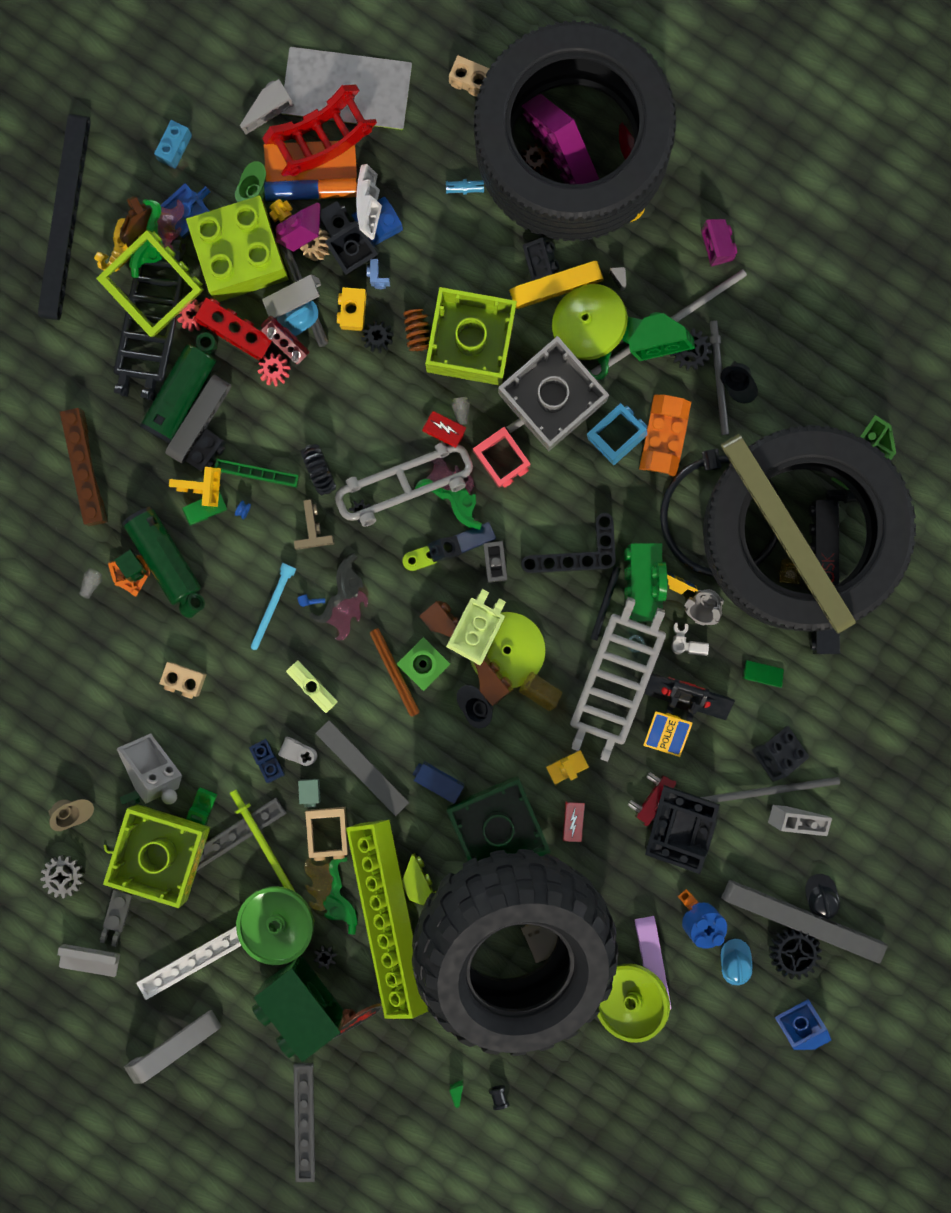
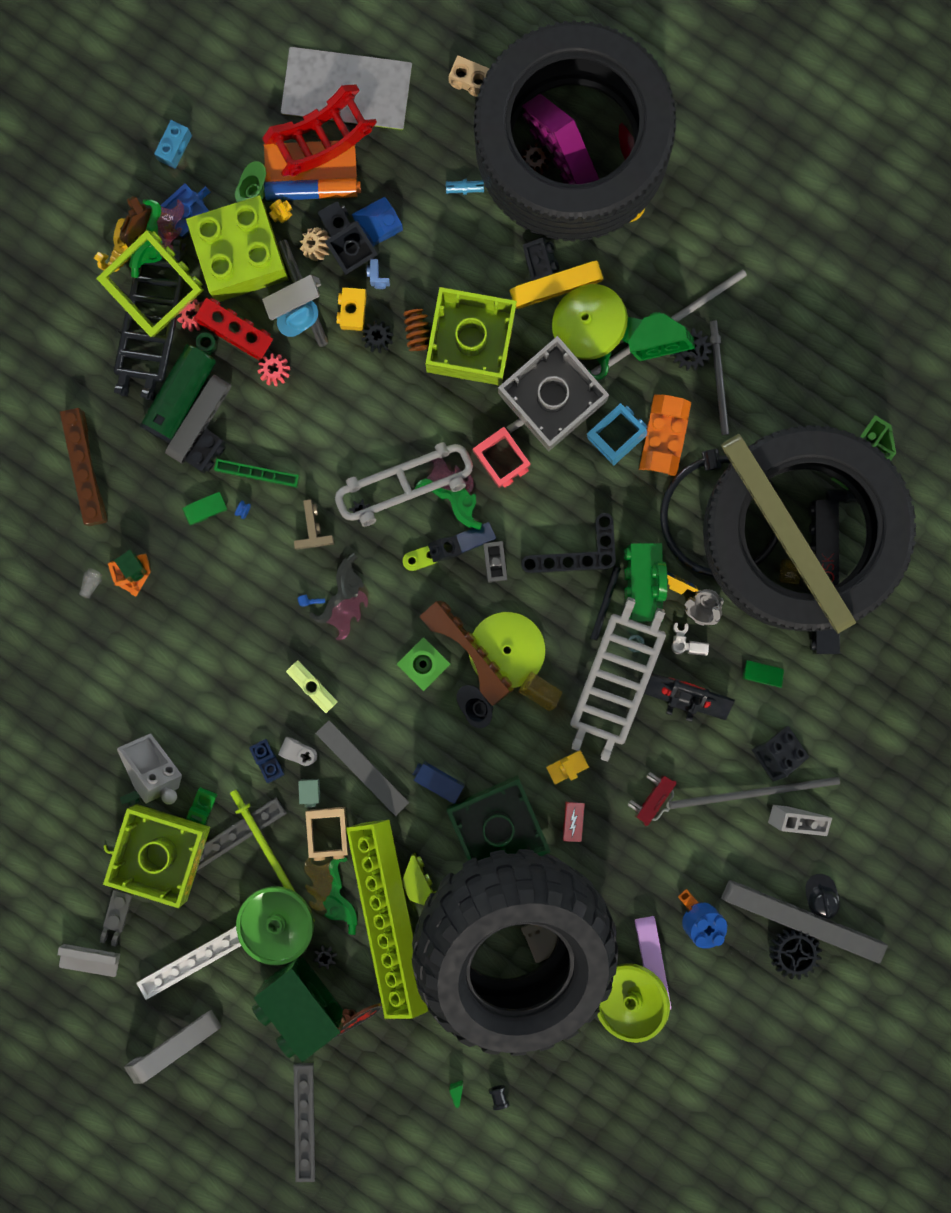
black beam [38,114,91,321] -> none
light grey gear [41,855,85,898] -> none
dark tan piece [48,799,94,831] -> none
dark green piece [122,506,205,618] -> none
tan brick [159,662,206,699] -> none
yellow bracket [169,467,221,507] -> none
light grey slope [240,79,294,134] -> none
medium azure piece [251,563,296,650] -> none
dark red piece [261,315,310,365] -> none
magenta slope [276,203,320,252] -> none
black gear [301,444,336,496] -> none
white slope [356,164,382,240] -> none
dark orange axle [370,628,419,716] -> none
red slope [422,411,466,448] -> none
yellowish green tile [446,589,506,665] -> none
clear cone [451,397,470,425] -> none
light grey slope [609,267,626,291] -> none
piece [643,711,692,757] -> none
black slope [645,785,720,874] -> none
magenta slope [701,219,737,267] -> none
black piece [720,361,758,404] -> none
dark azure piece [721,939,752,985] -> none
blue slope [775,999,831,1050] -> none

